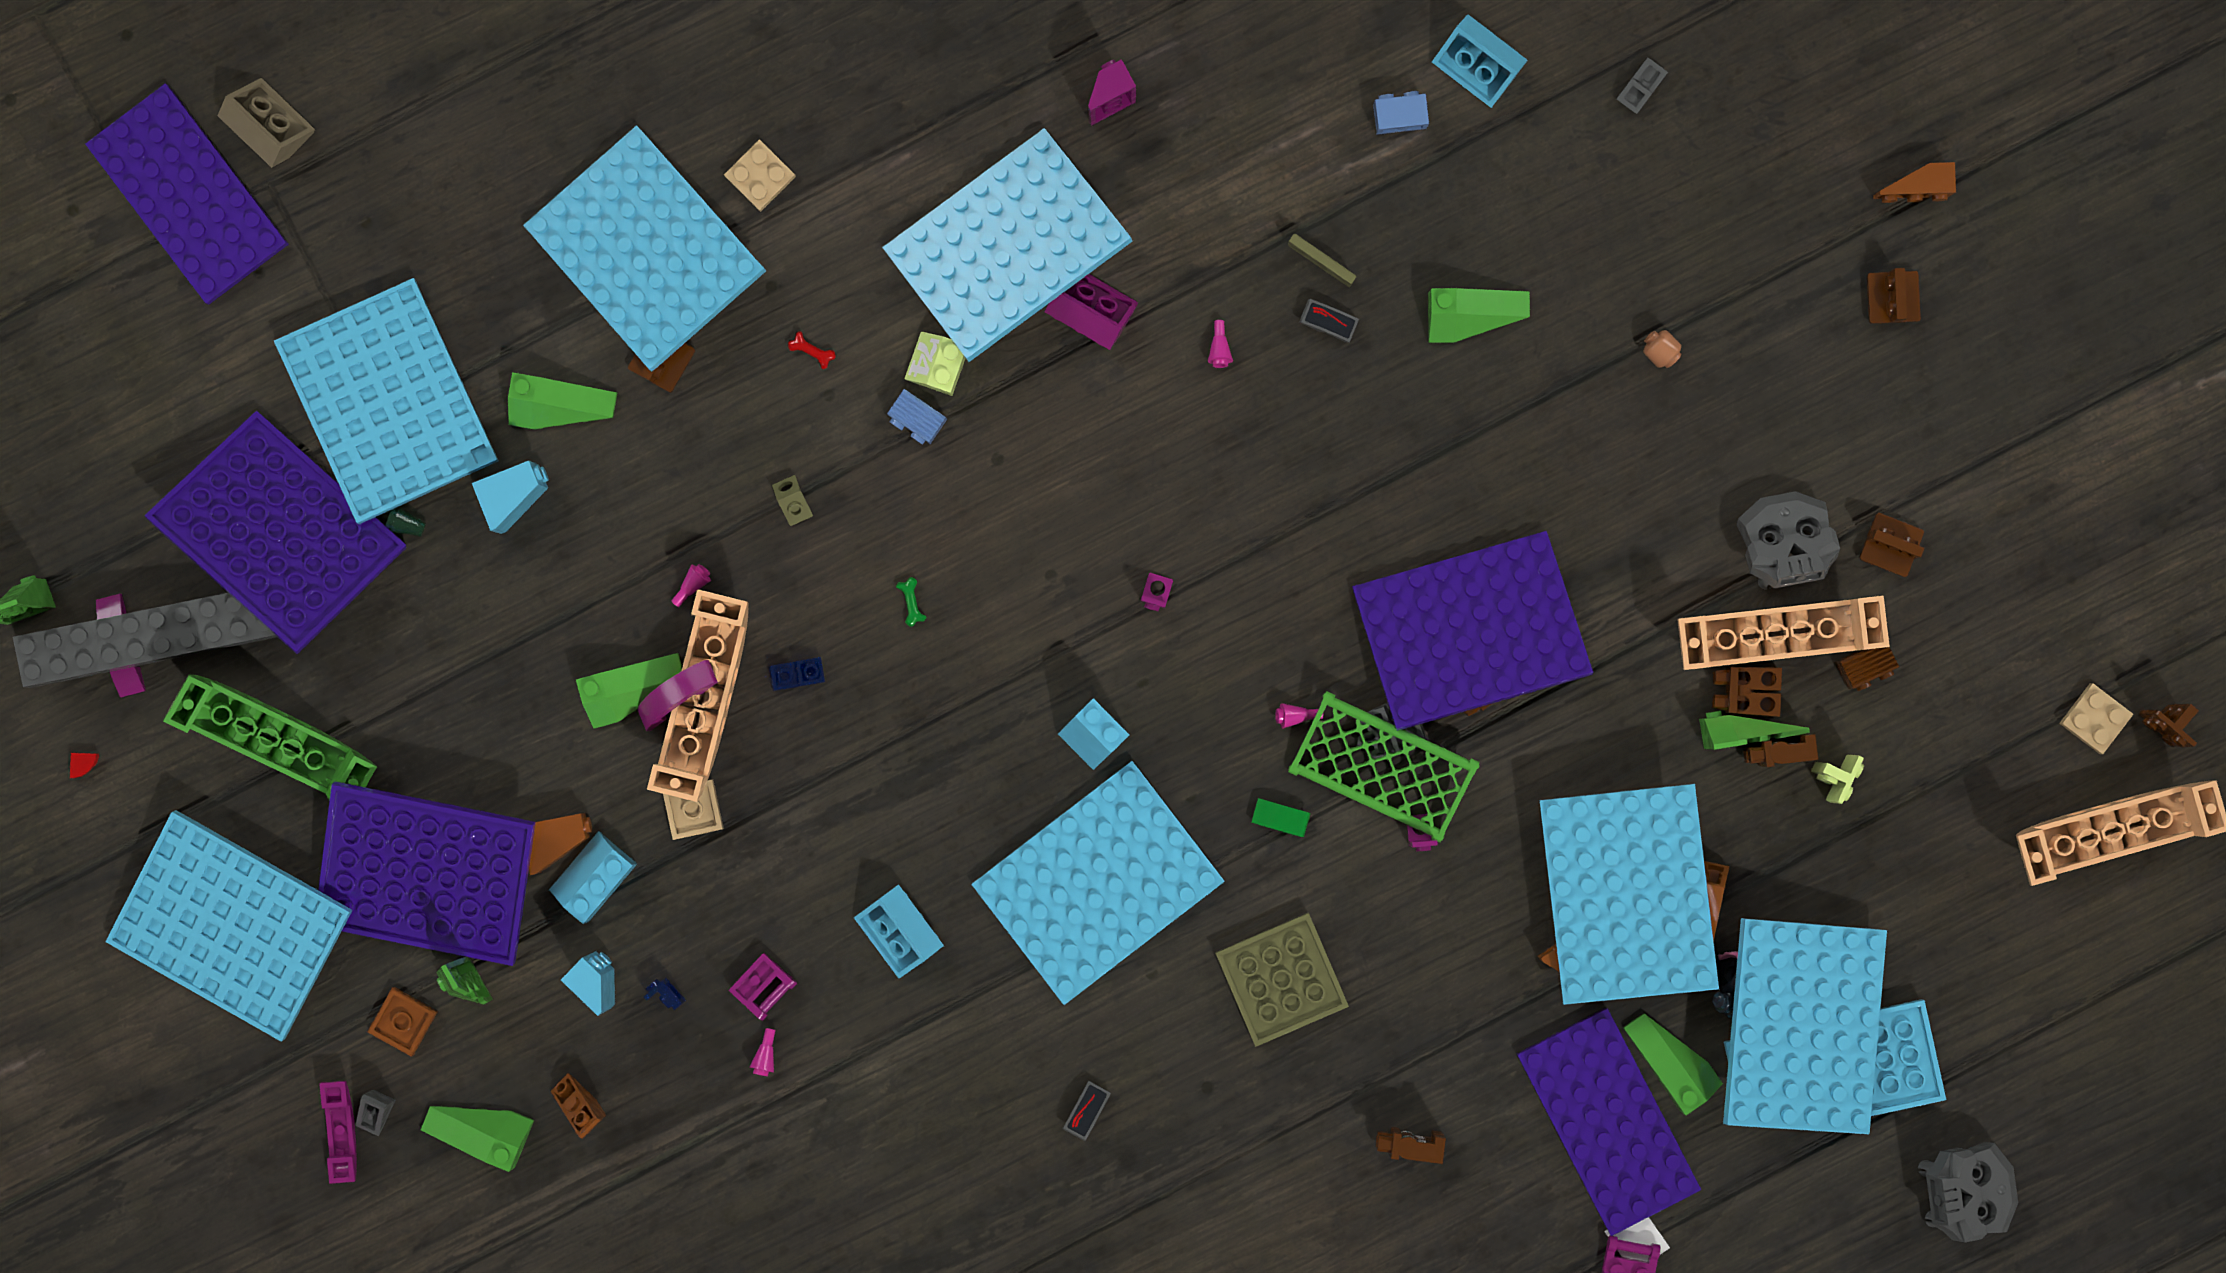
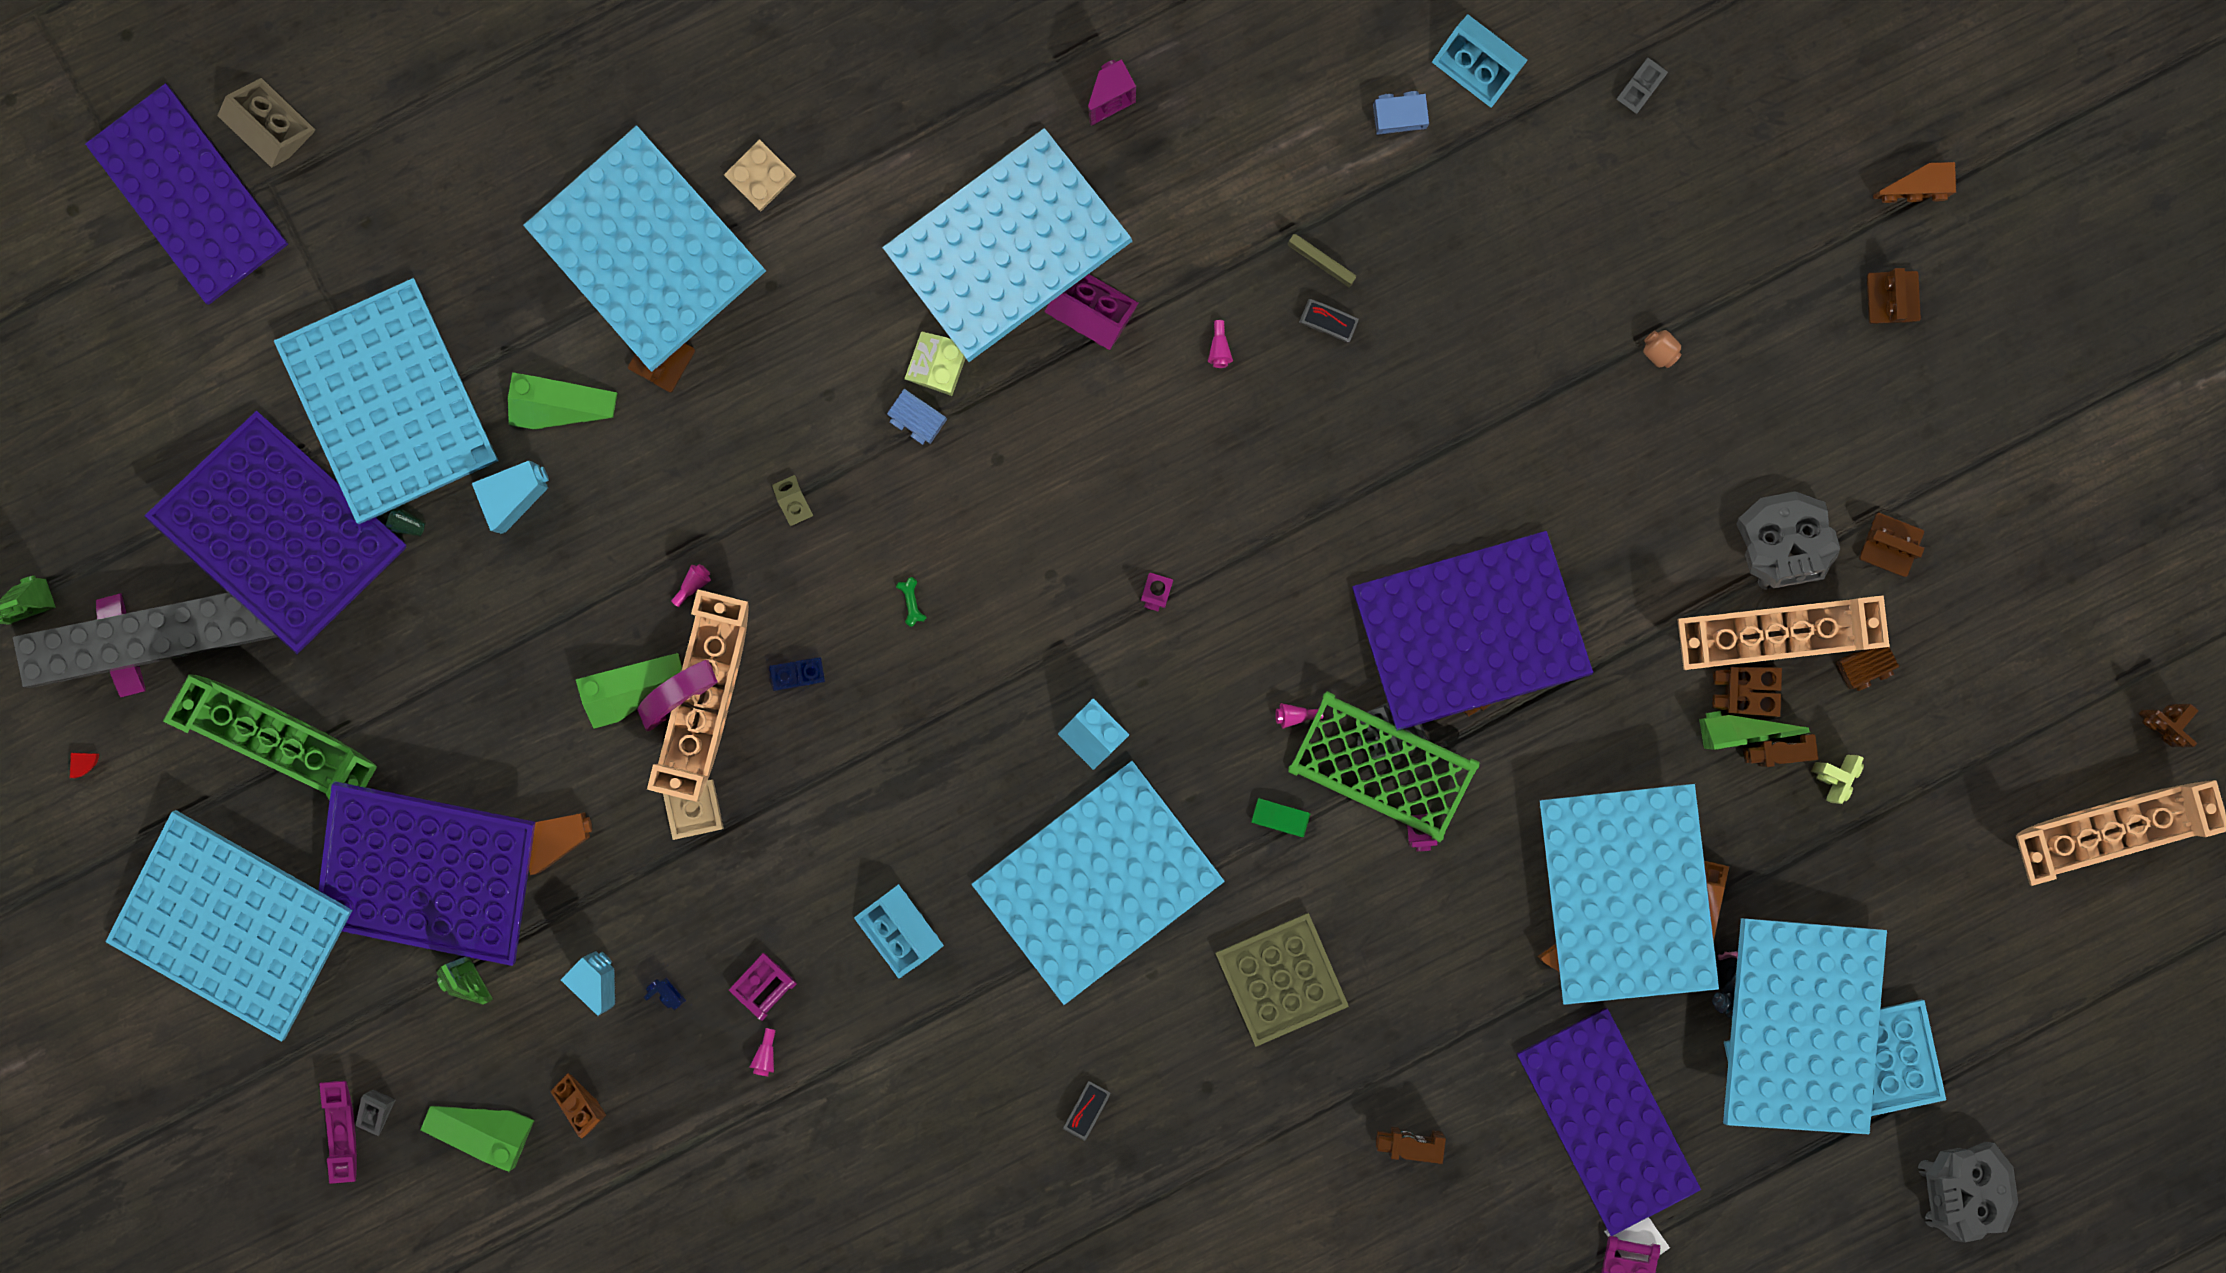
dark orange tile [368,987,438,1057] -> none
medium azure slope [549,831,637,924] -> none
red piece [788,331,836,369] -> none
bright green wedge [1428,288,1530,343] -> none
bright green wedge [1623,1013,1723,1115] -> none
tan plate [2059,683,2133,754] -> none

